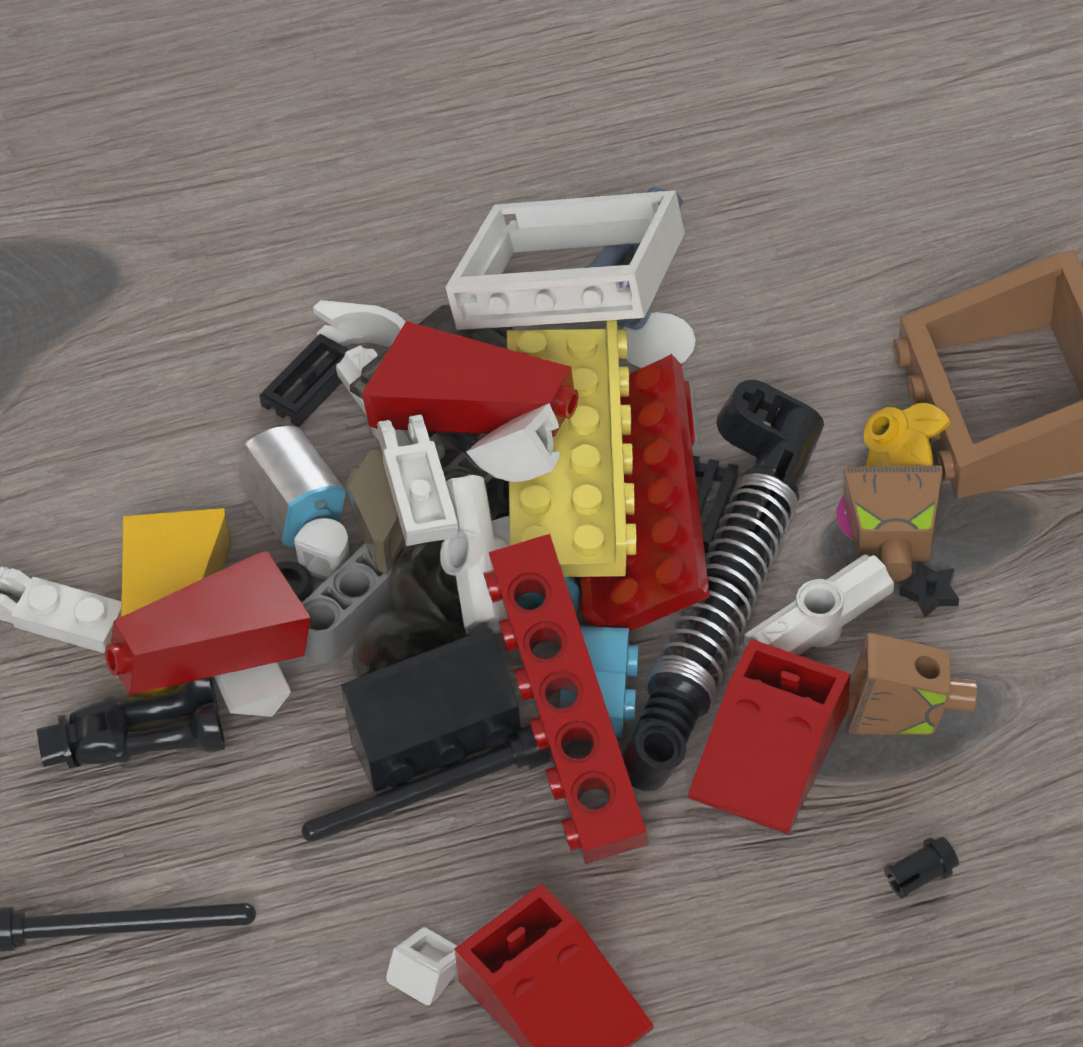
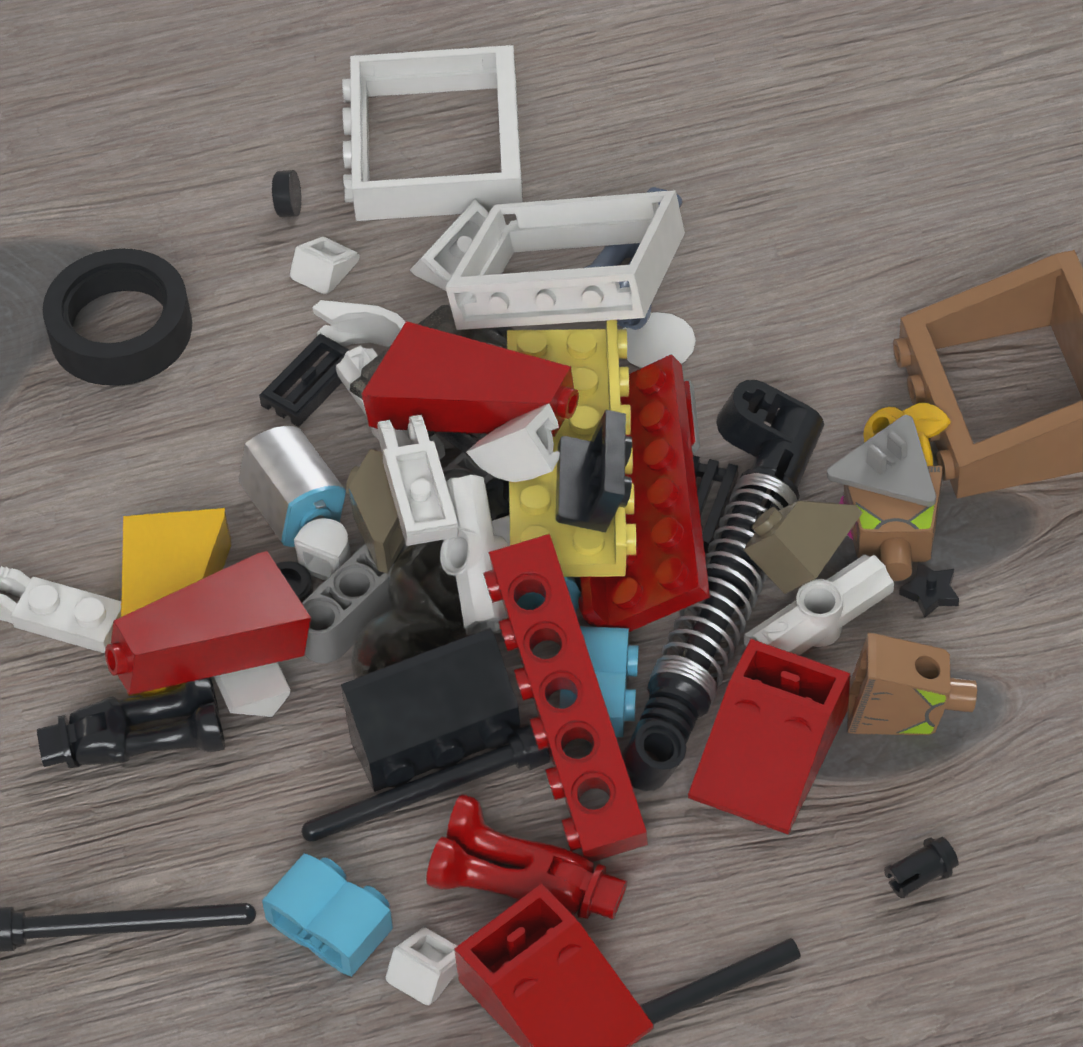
none -> black tyre [43,248,192,386]
none -> medium azure brick [262,853,393,977]
none -> black tile [272,170,302,218]
none -> white slope [290,236,360,294]
none -> white window [342,45,523,221]
none -> white slope [410,200,489,291]
none -> red piece [426,794,627,919]
none -> black bracket [555,409,632,533]
none -> black bar [640,938,801,1025]
none -> dark tan slope [743,501,863,594]
none -> light grey piece [827,415,936,507]

